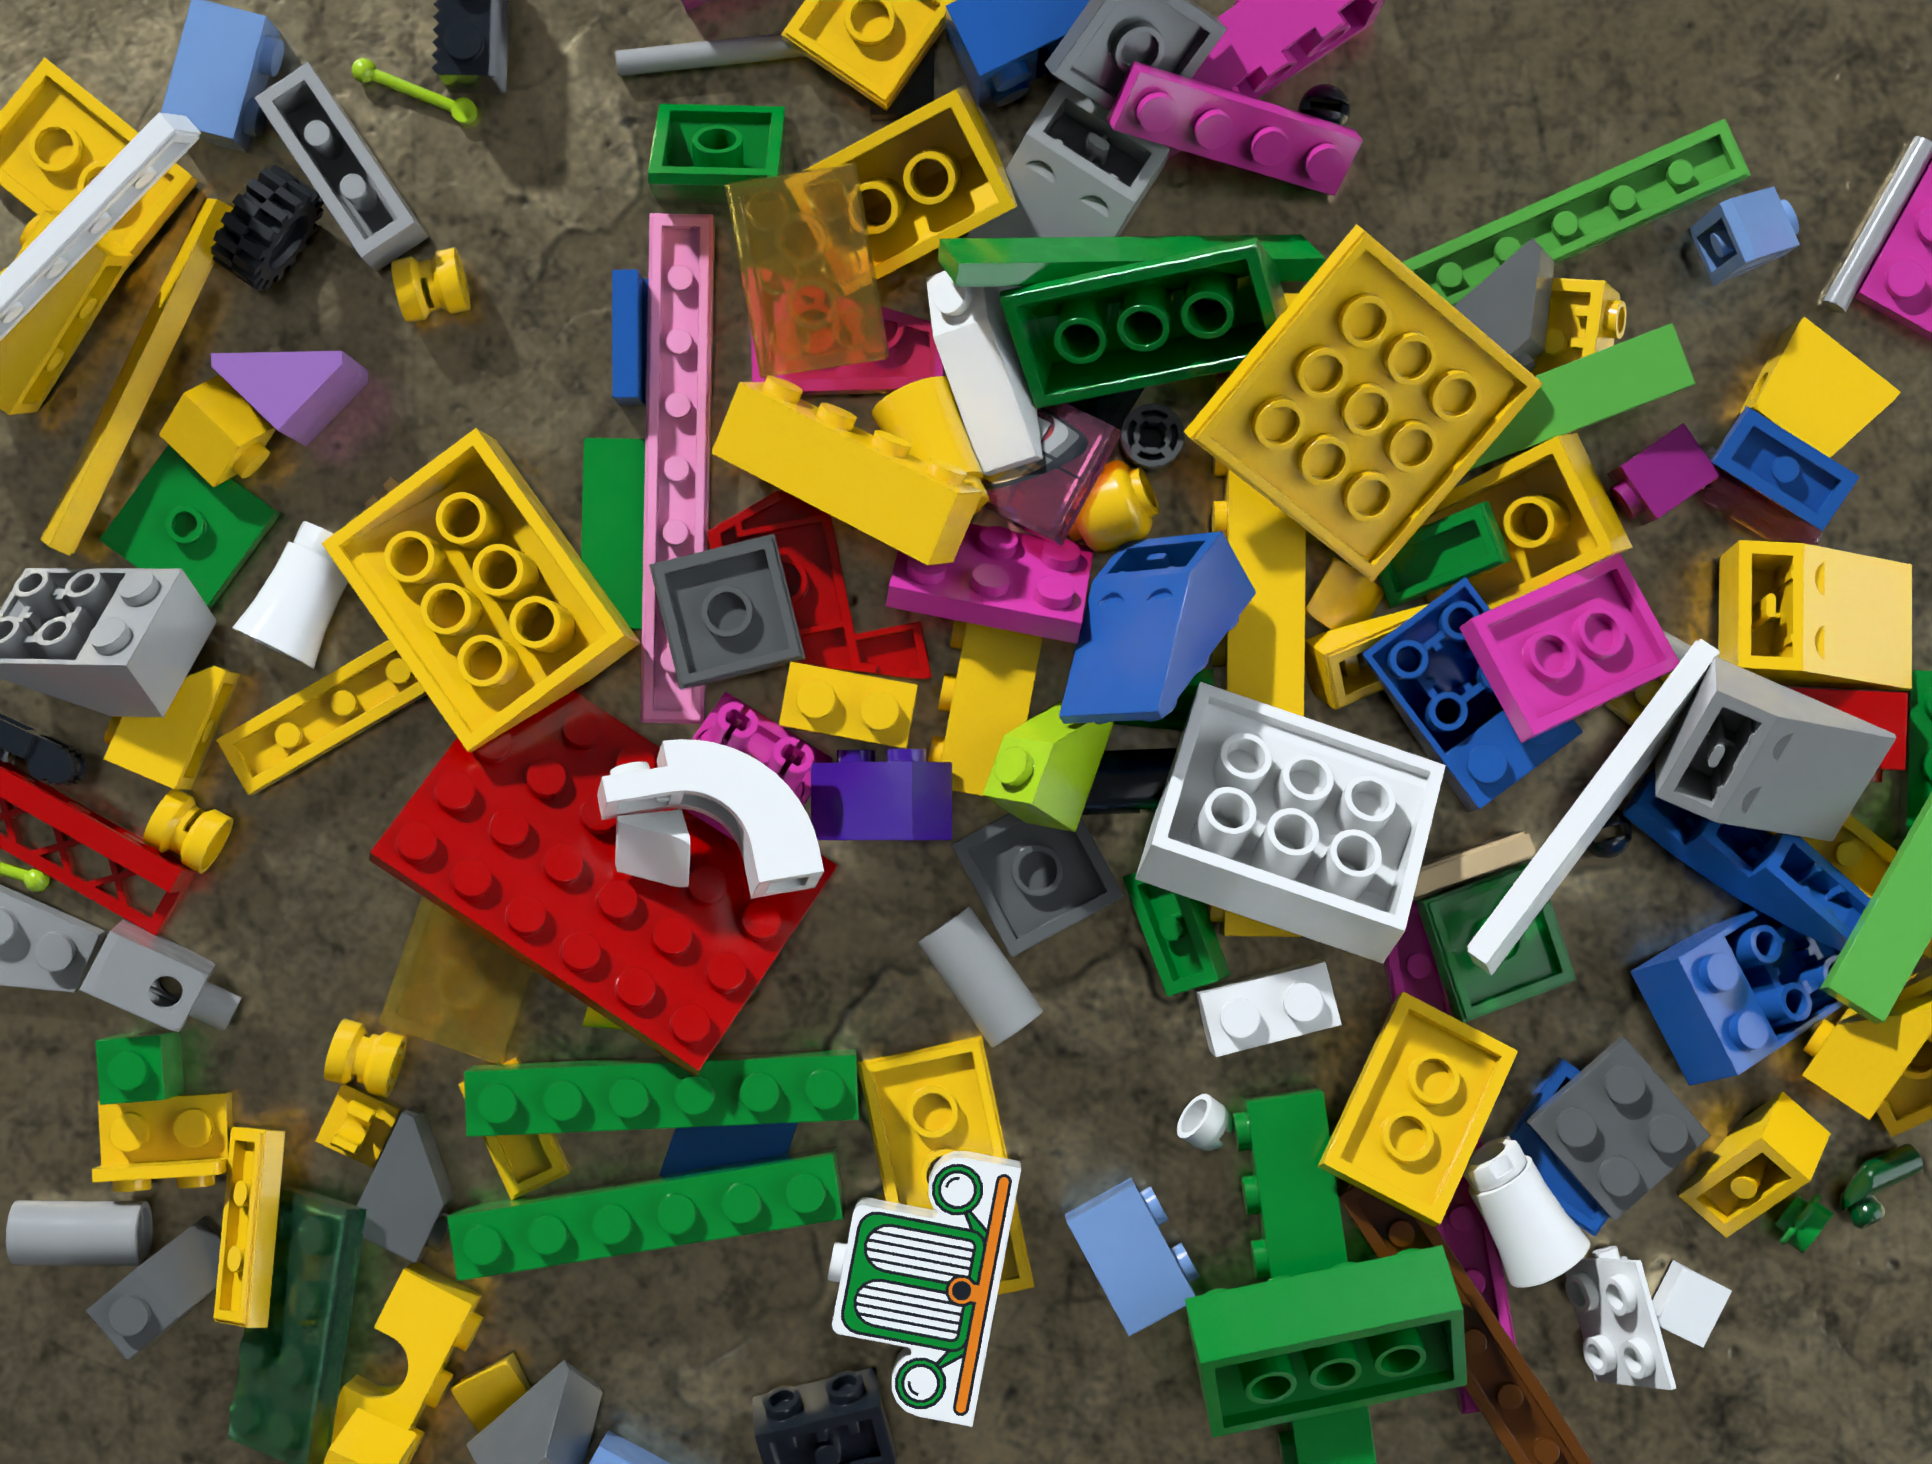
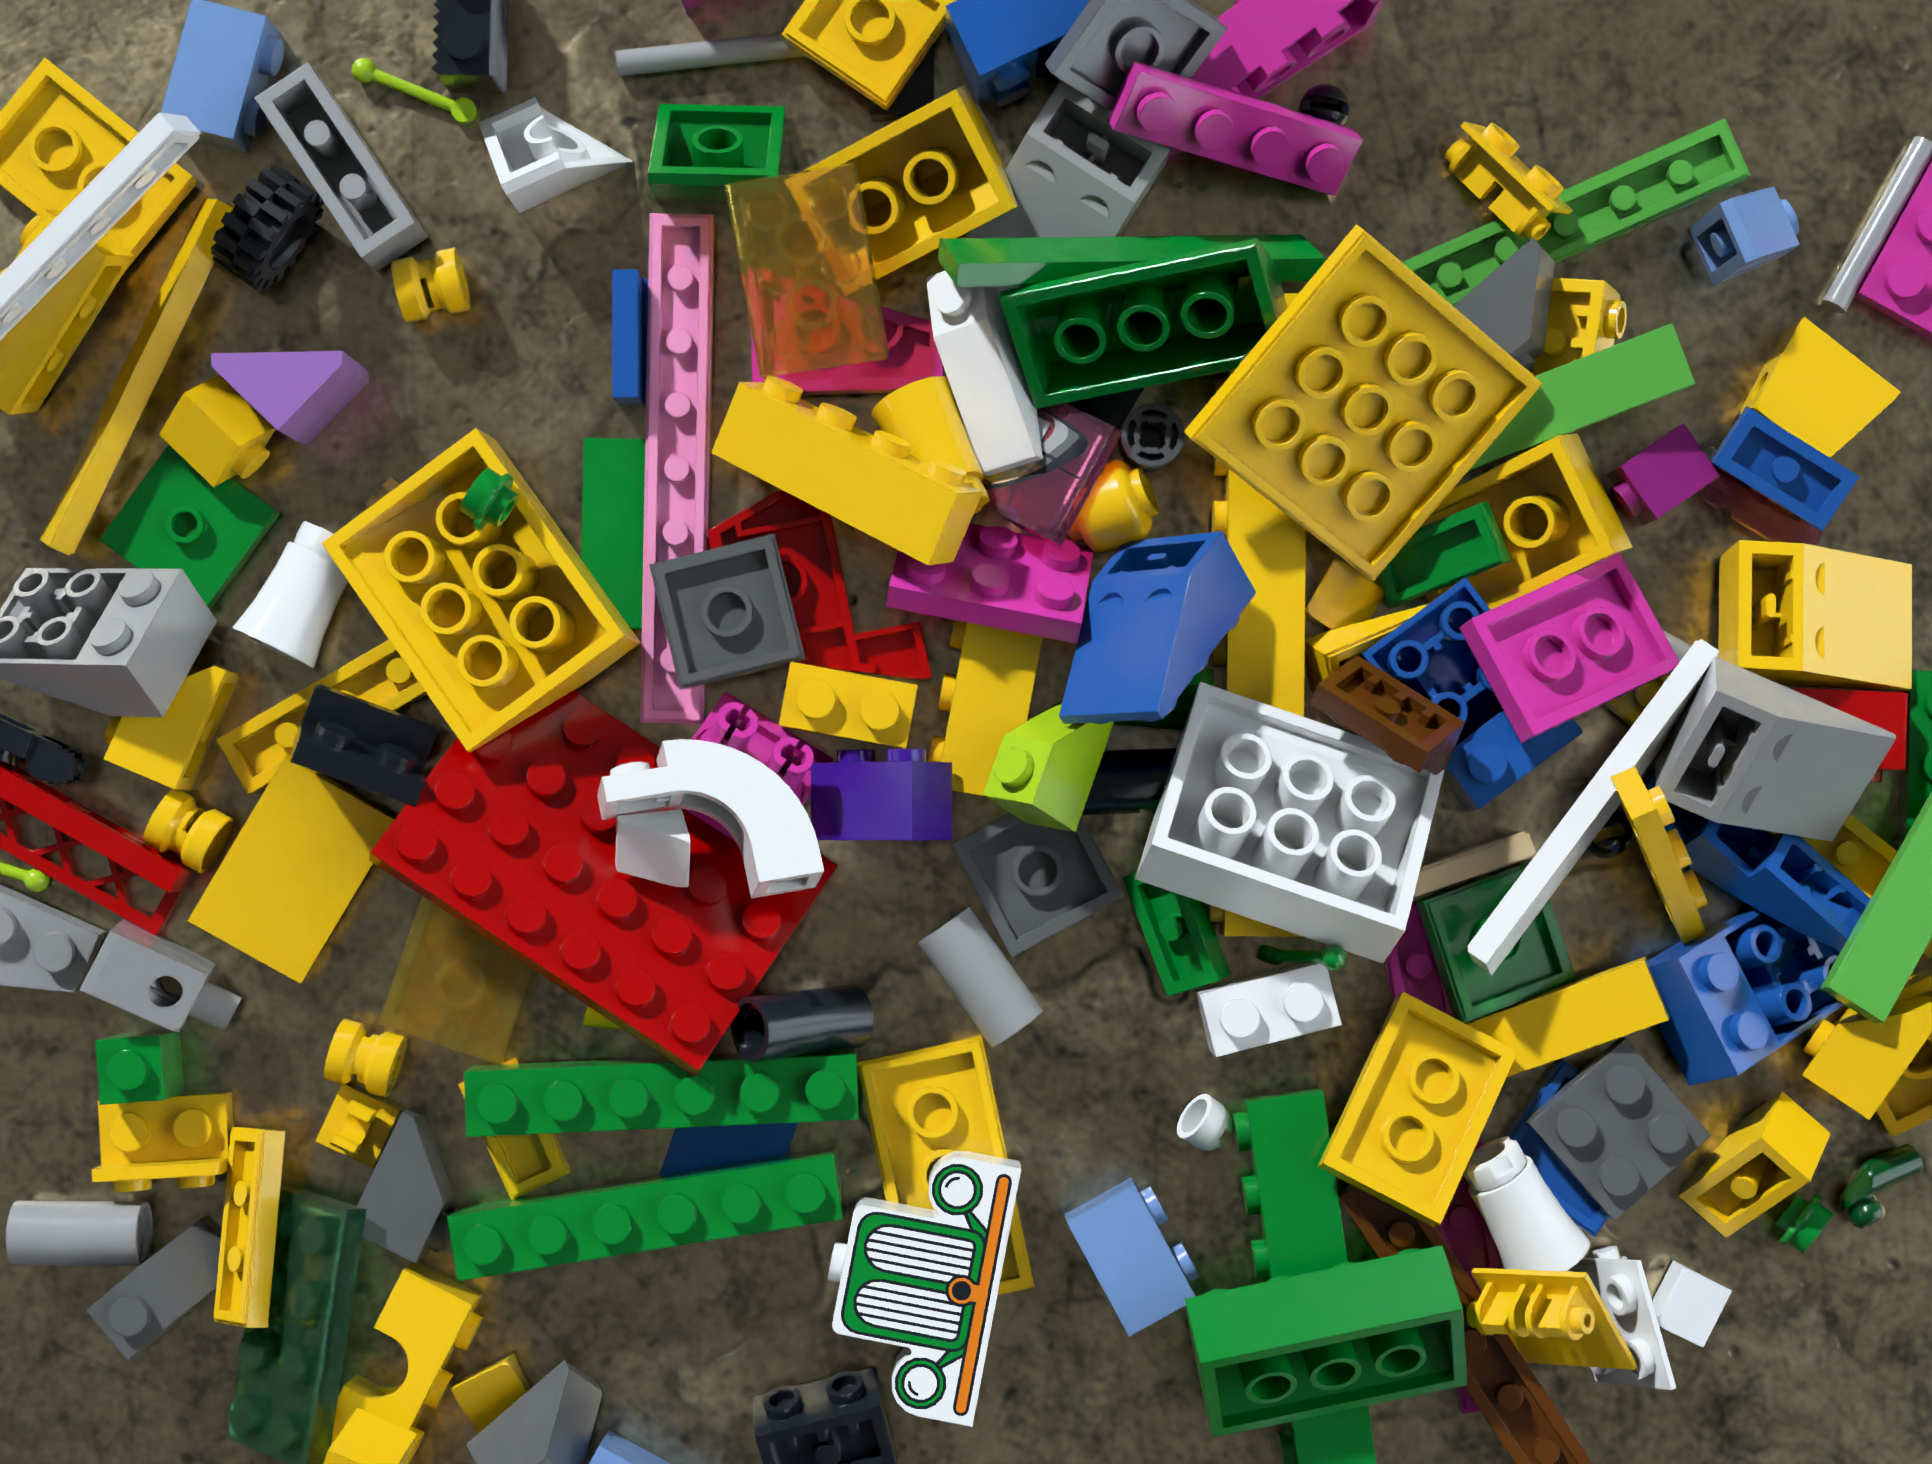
none -> yellow tile [187,754,397,984]
none -> black bracket [290,684,437,807]
none -> green plate [460,467,519,530]
none -> white slope [478,97,634,213]
none -> black pin [731,984,874,1062]
none -> green hinge [1257,944,1347,971]
none -> reddish brown bracket [1310,655,1465,775]
none -> yellow hinge [1444,122,1573,242]
none -> yellow tile [1465,956,1670,1078]
none -> yellow hinge [1467,1268,1637,1370]
none -> yellow plate [1611,766,1708,944]

